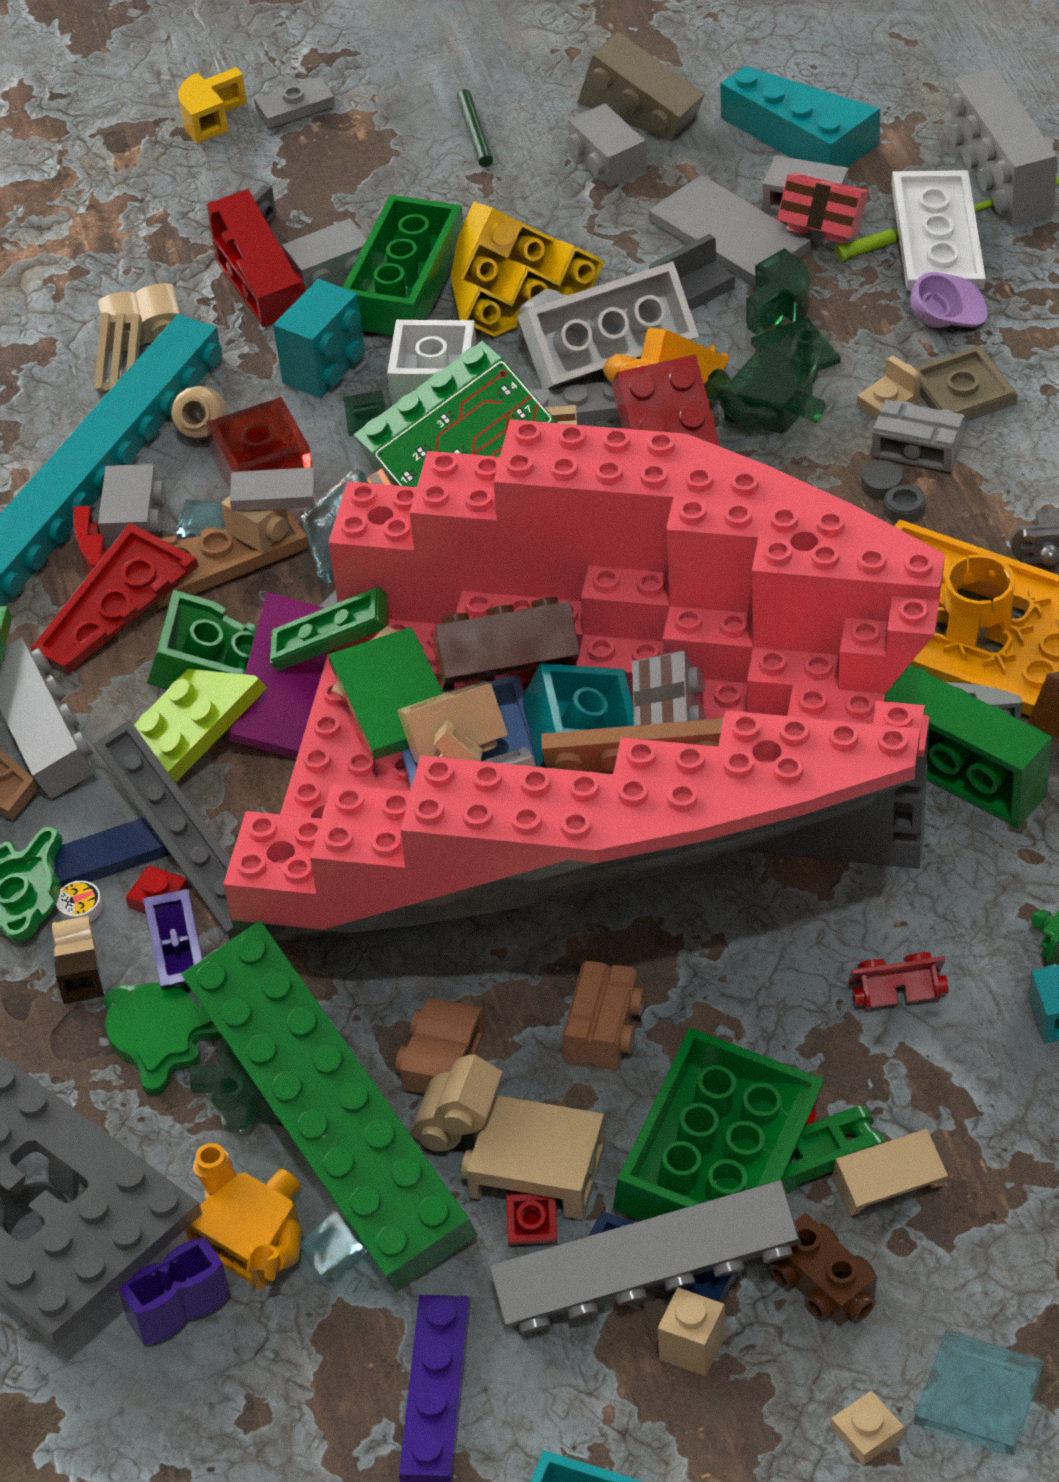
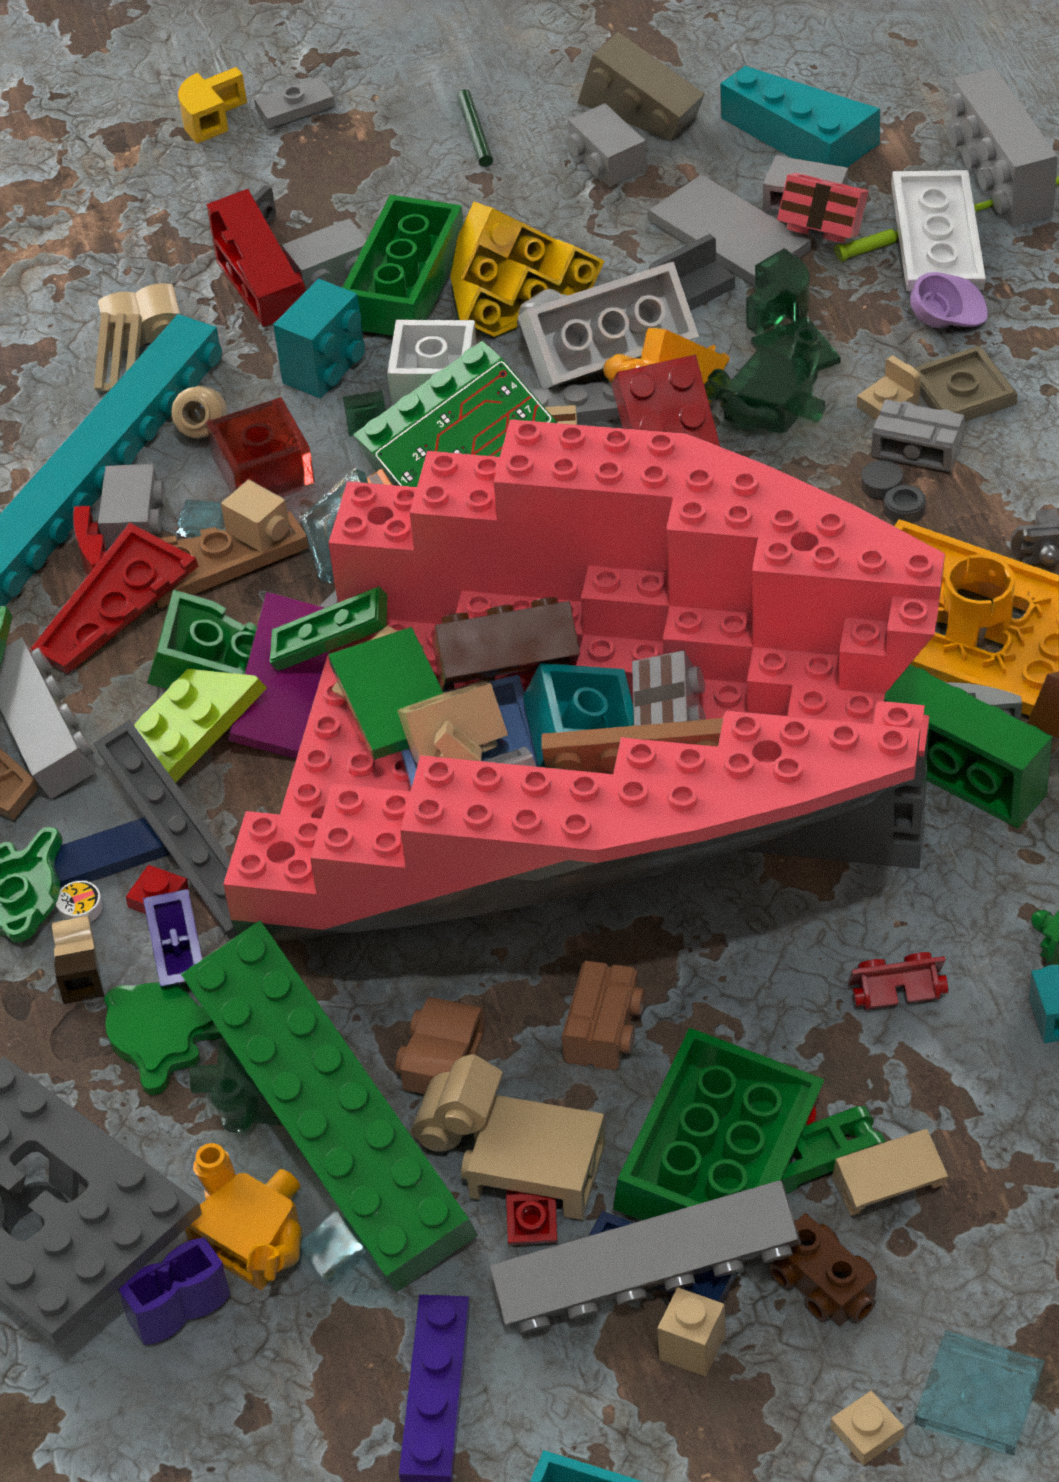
light grey tile [230,467,316,512] -> none

